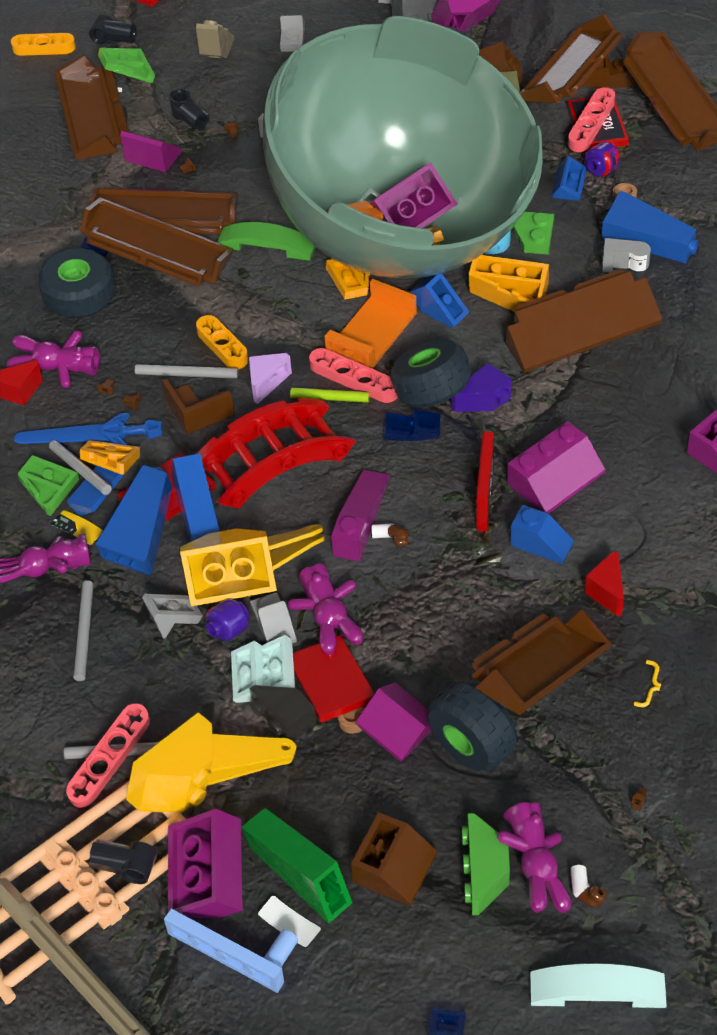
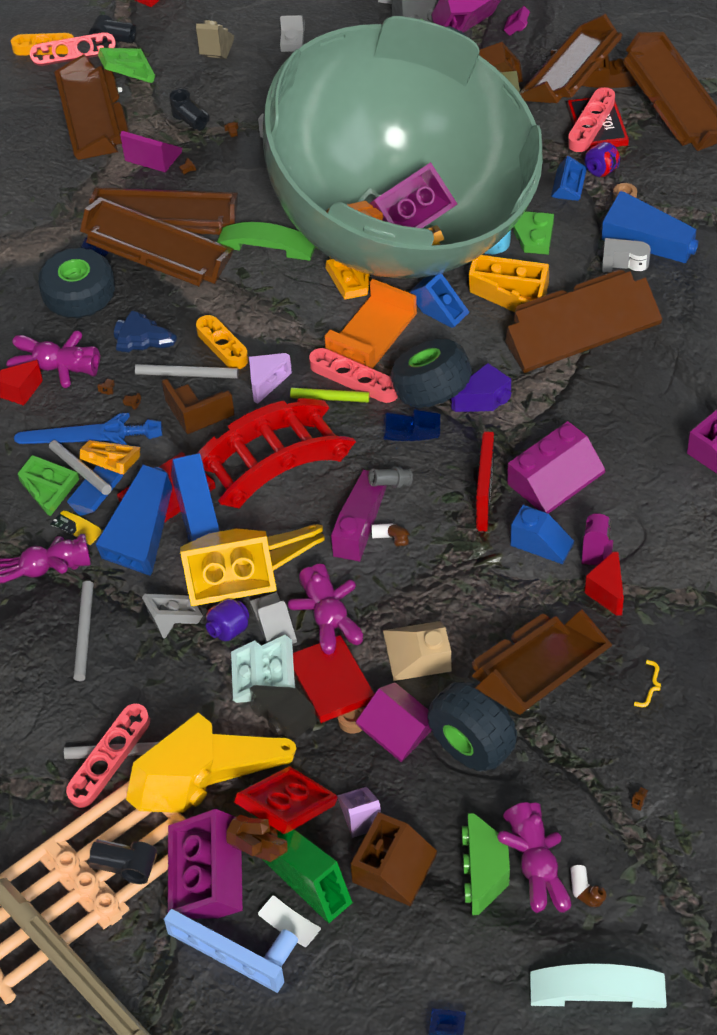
none -> coral beam [30,33,116,66]
none -> dark blue rock [114,311,177,353]
none -> reddish brown rock [226,815,288,862]
none -> red tile [234,766,338,834]
none -> lavender slope [338,787,381,838]
none -> dark grey pin [368,467,413,488]
none -> tan slope [383,621,452,681]
none -> magenta plate [504,6,530,36]
none -> magenta leg [582,514,614,566]

